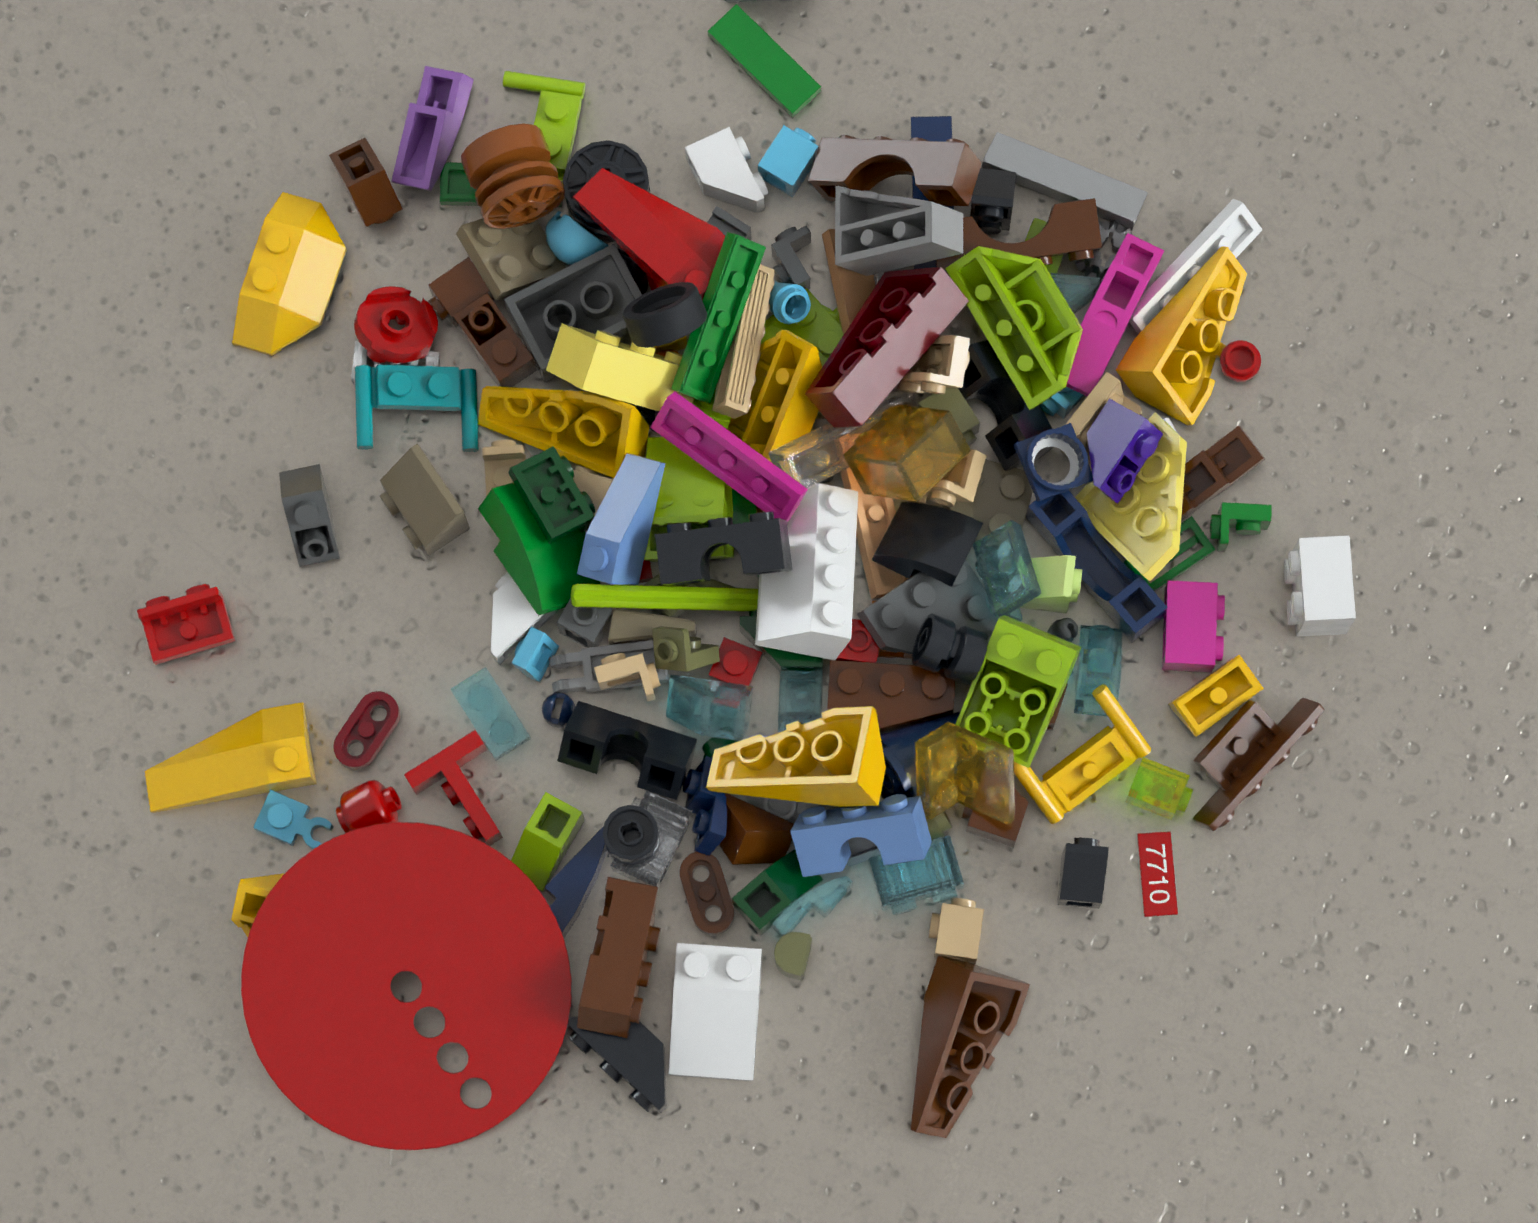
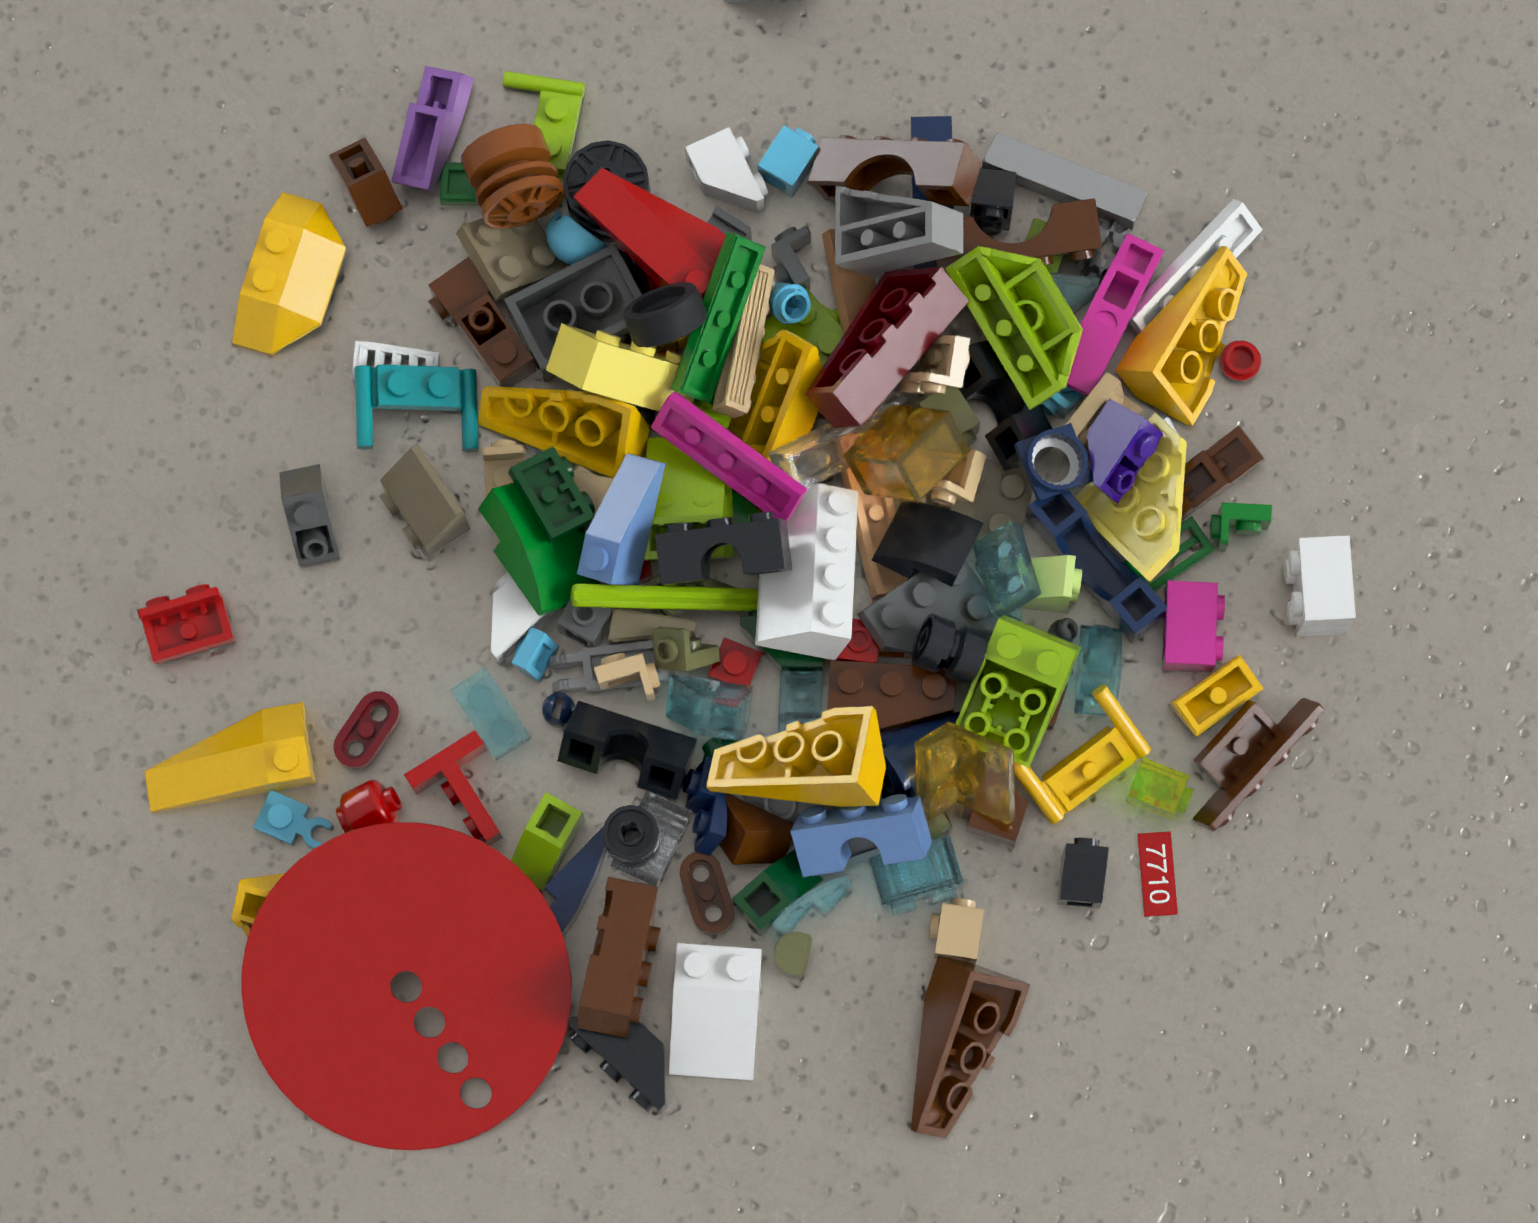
red plate [354,286,438,363] -> none
green tile [707,4,821,118] -> none

